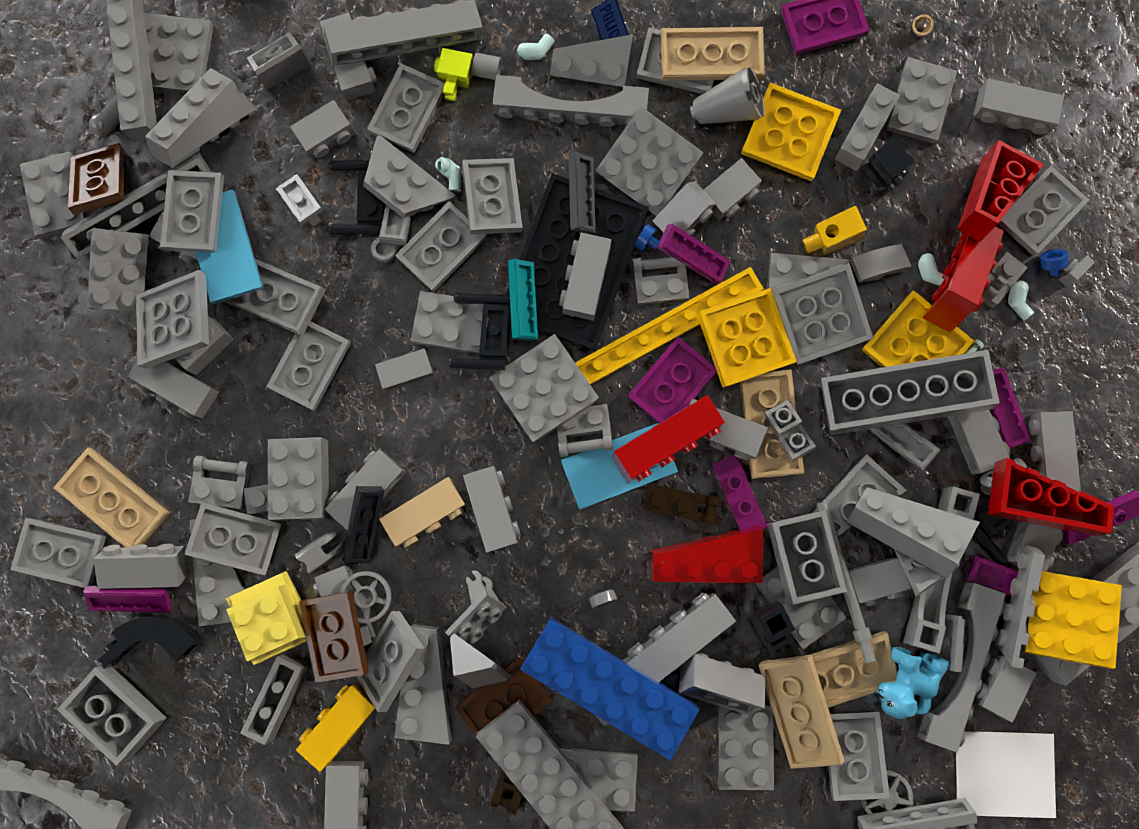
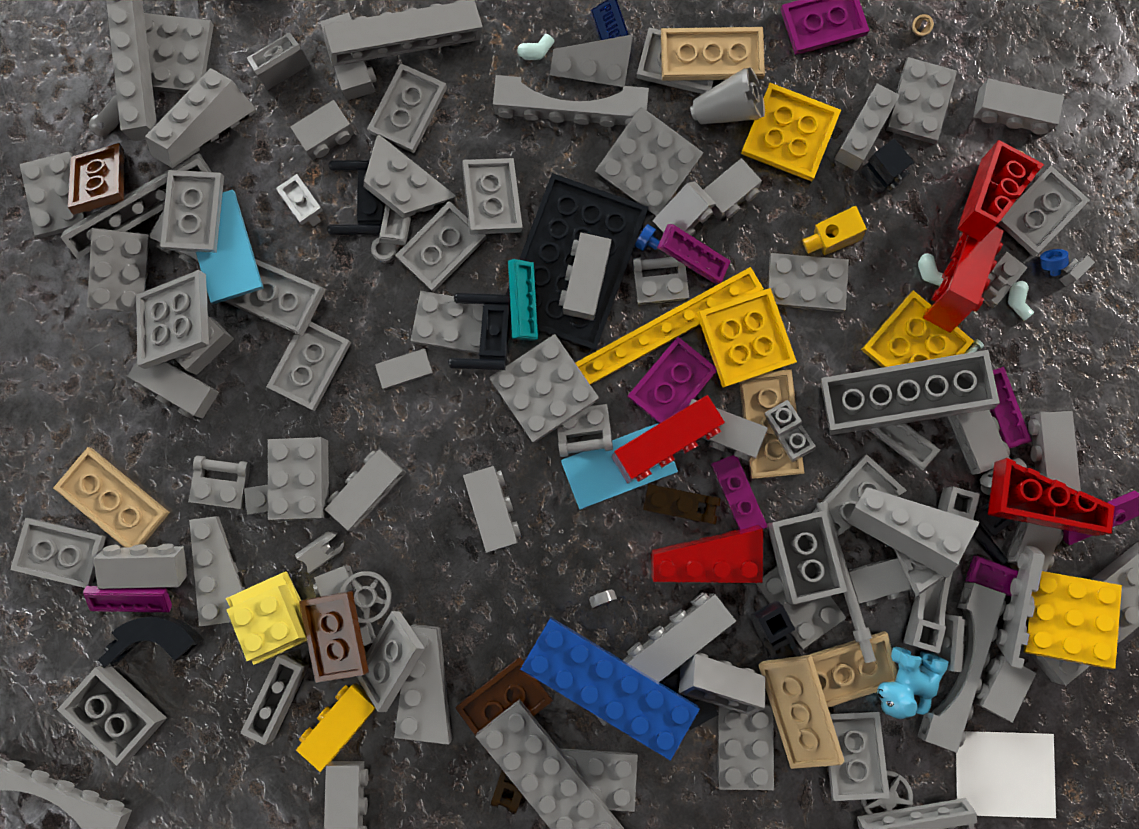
light grey plate [184,502,281,576] -> none
black tile [342,486,385,564] -> none
tan brick [379,477,467,548] -> none
neon yellow brick [434,48,473,101] -> none
light aqua arm [435,157,462,193] -> none
light grey plate [445,571,506,645] -> none
light grey slope [450,633,511,688] -> none
light grey beam [472,52,502,80] -> none
dark grey plate [569,152,596,234] -> none
light grey plate [772,263,873,365] -> none
light grey slope [849,244,911,283] -> none

